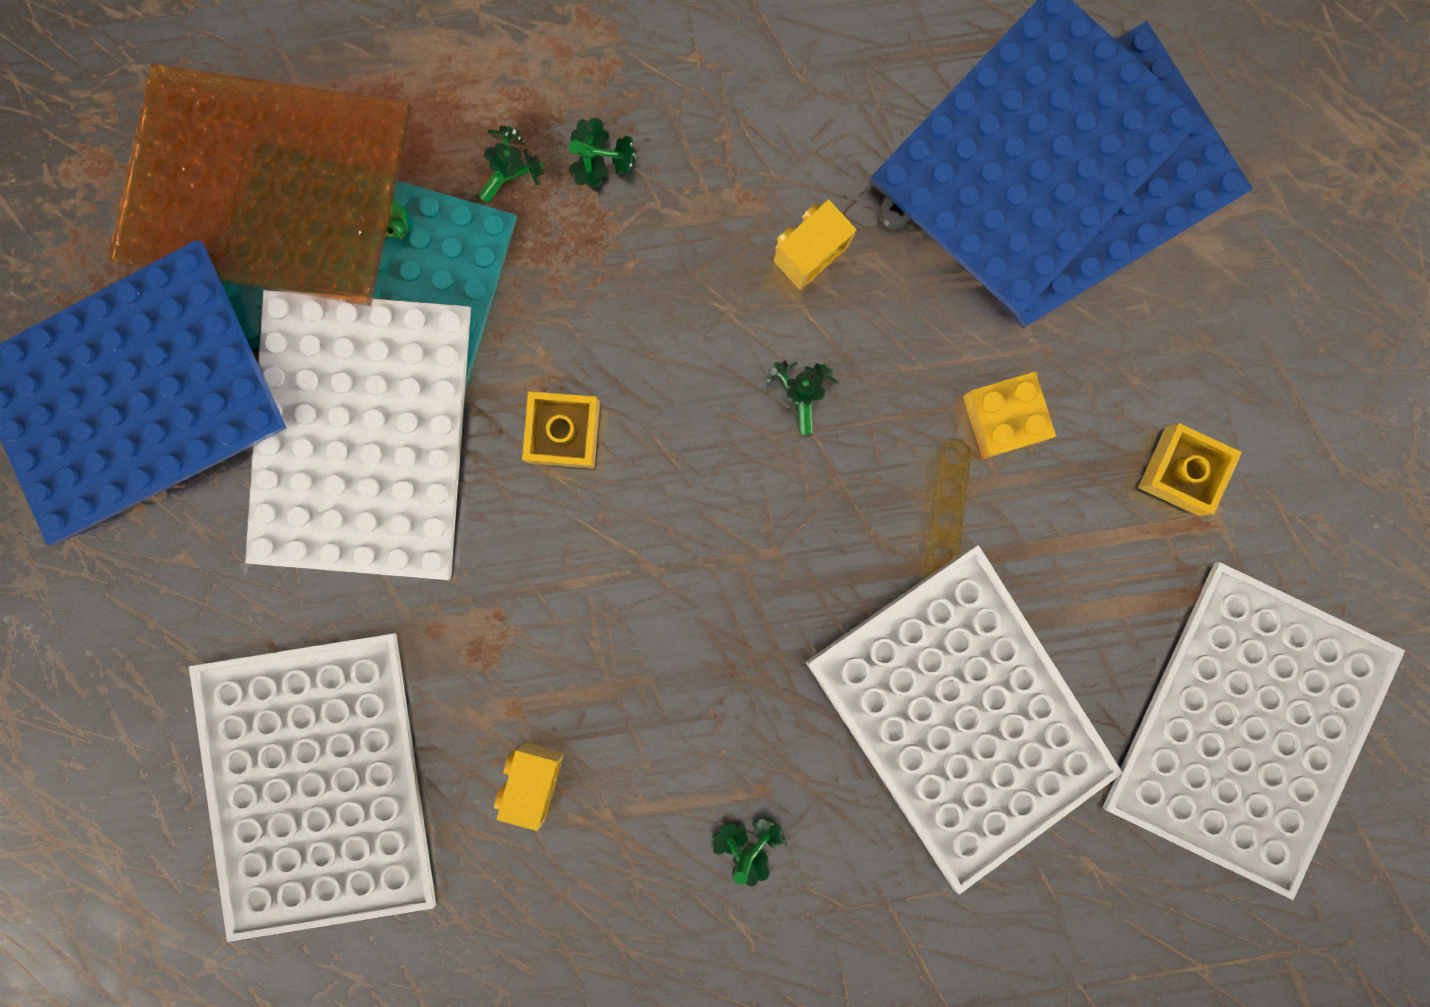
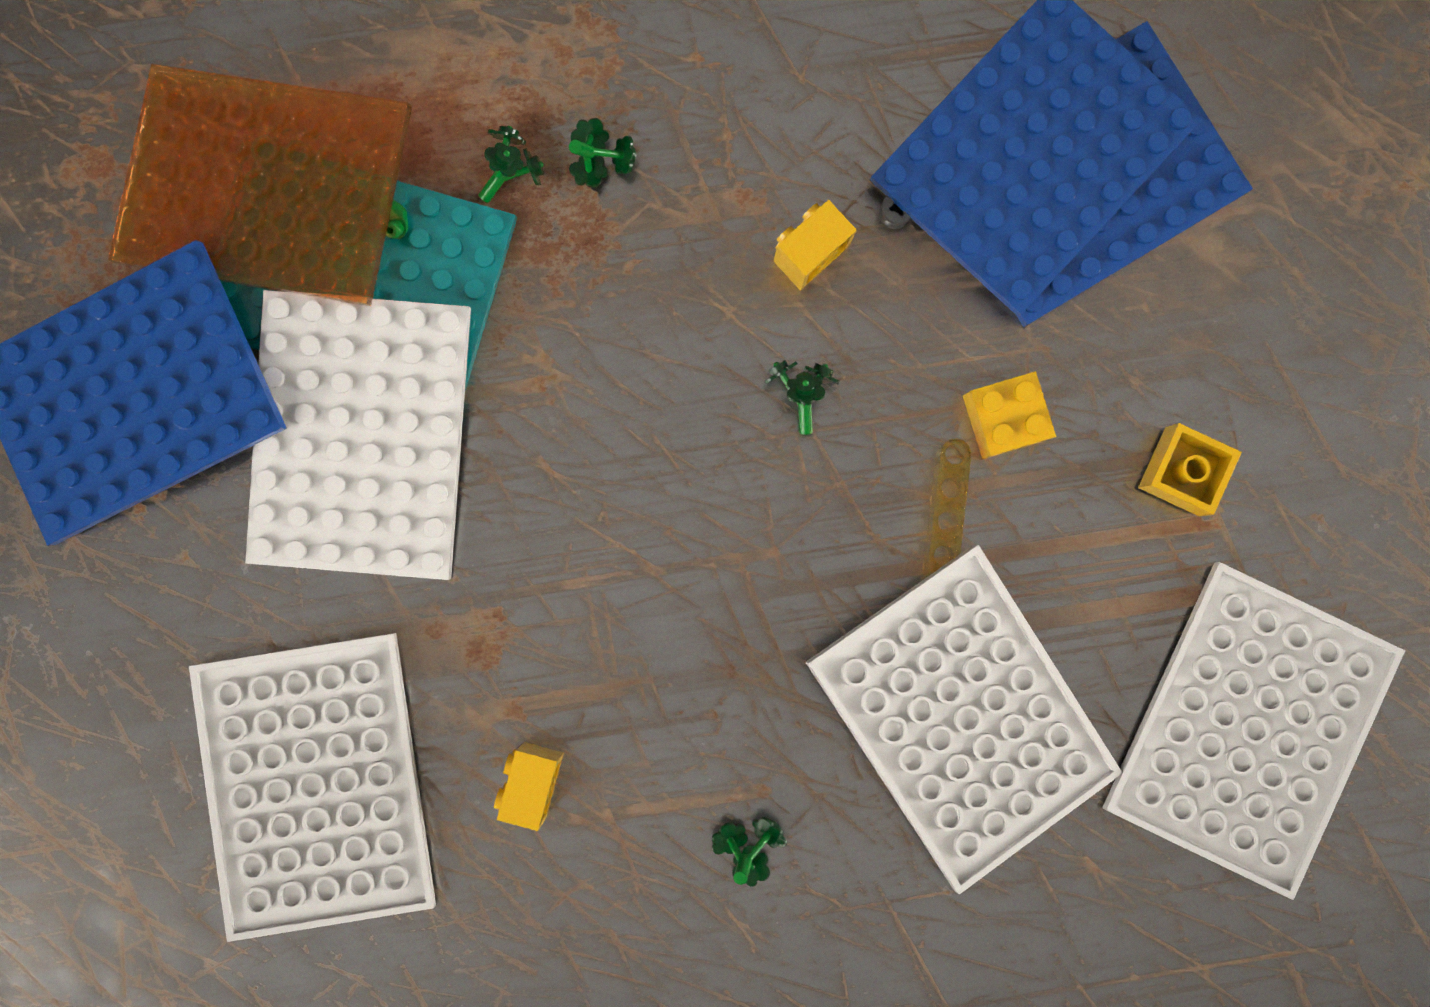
yellow brick [522,391,600,469] -> none

